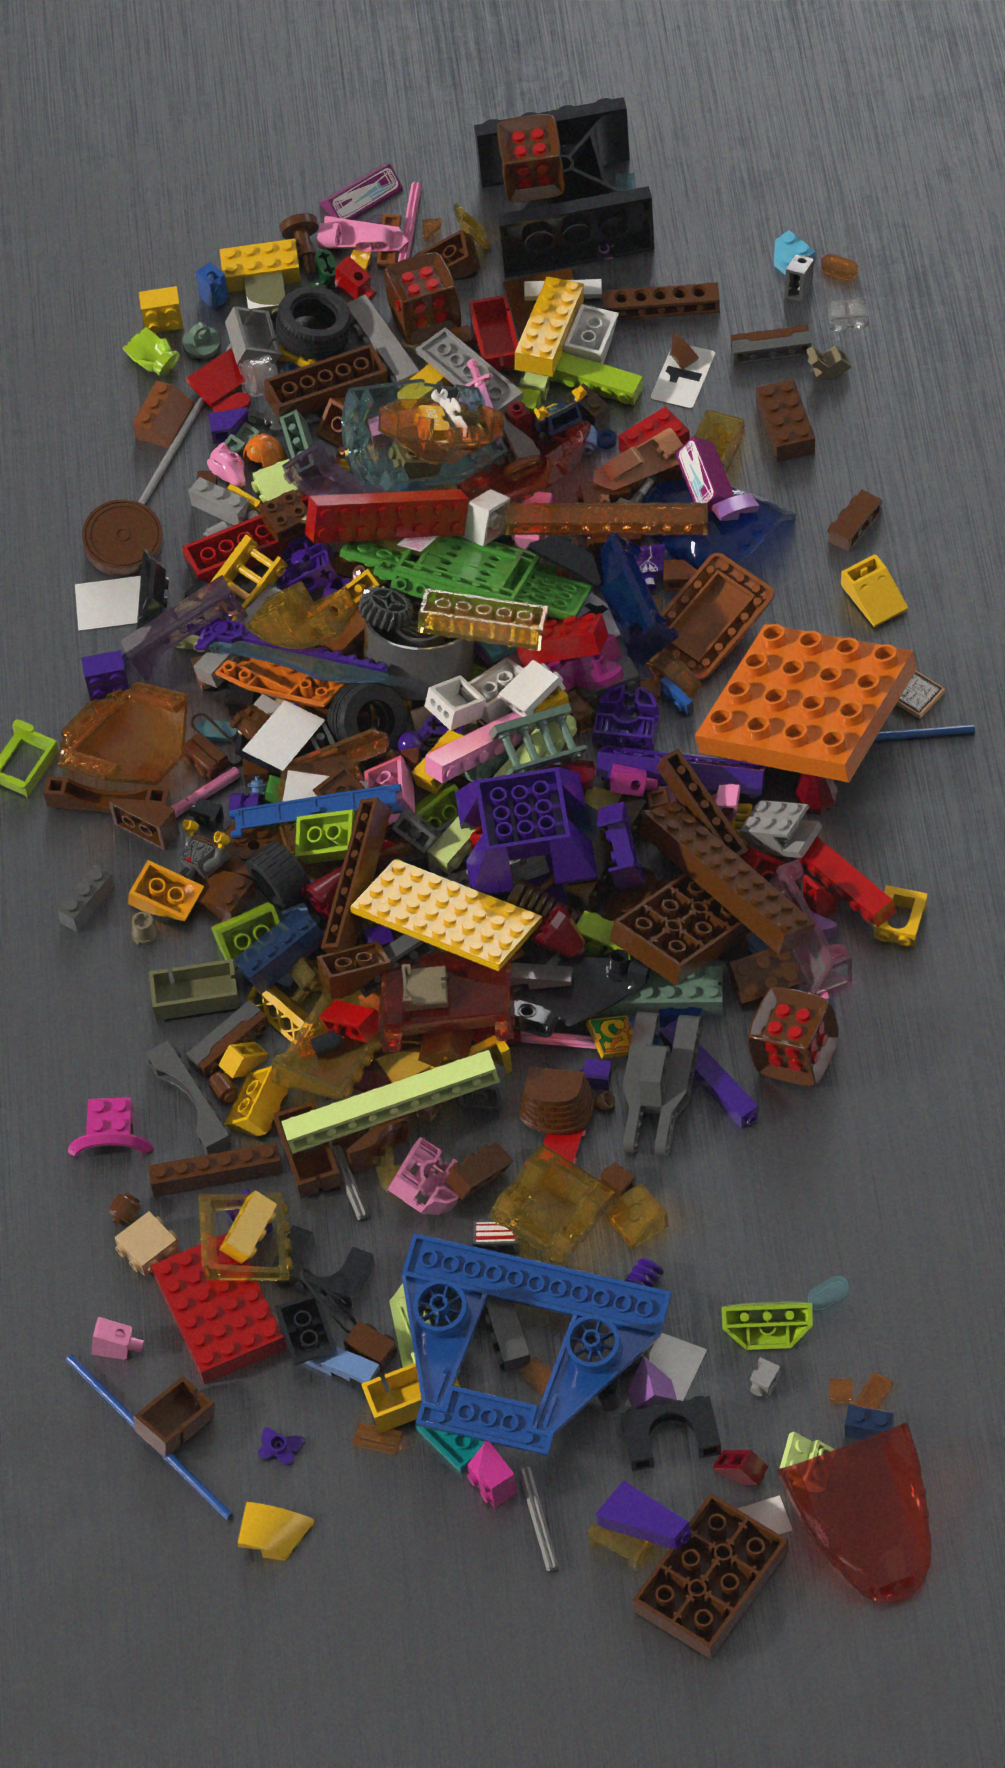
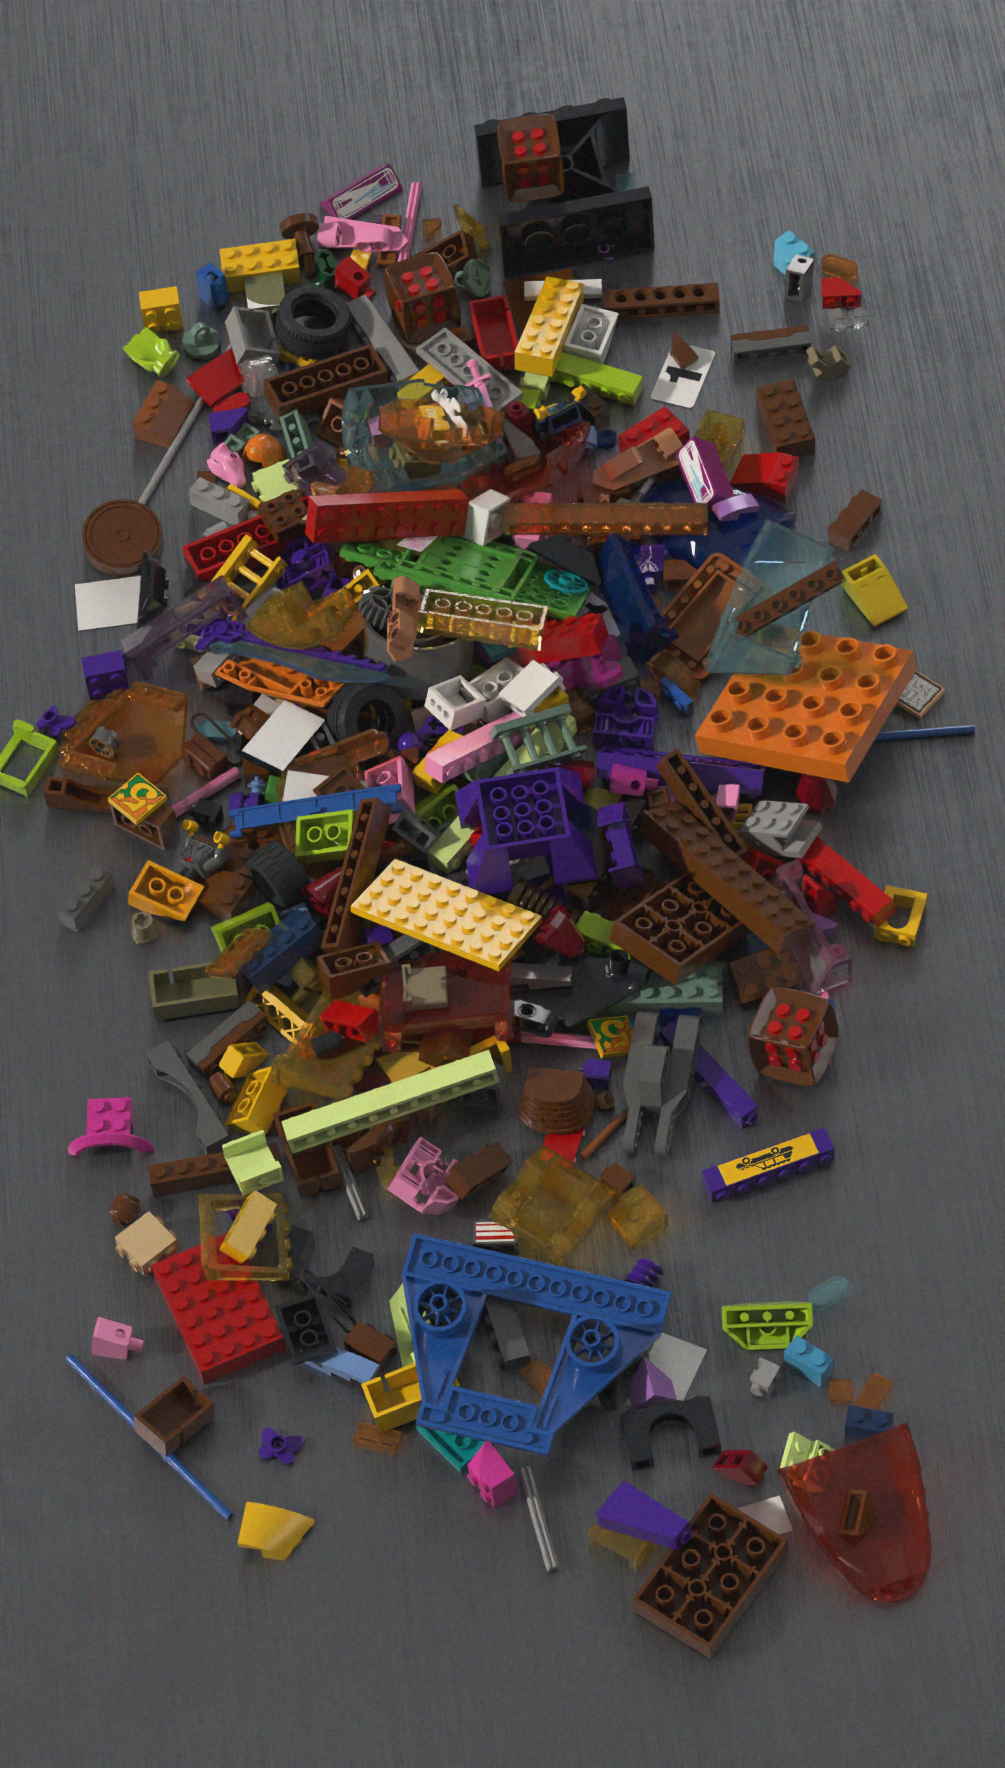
none -> dark purple animal [36,705,77,738]
none -> dark grey wheel [89,726,122,758]
none -> tile [108,773,167,825]
none -> clear orange plate [204,928,272,978]
none -> yellowish green panel [222,1130,284,1196]
none -> clear orange panel [310,464,376,496]
none -> nougat panel [387,576,426,662]
none -> sand green tile [454,259,492,297]
none -> teal wheel [543,570,588,596]
none -> dark orange bar [580,1110,628,1160]
none -> brick [702,1127,835,1203]
none -> clear light blue windscreen [703,519,835,675]
none -> reddish brown brick [727,560,847,642]
none -> red slope [730,452,799,502]
none -> dark azure brick [784,1335,834,1387]
none -> red slope [821,277,862,309]
none -> reddish brown slope [839,1489,877,1537]

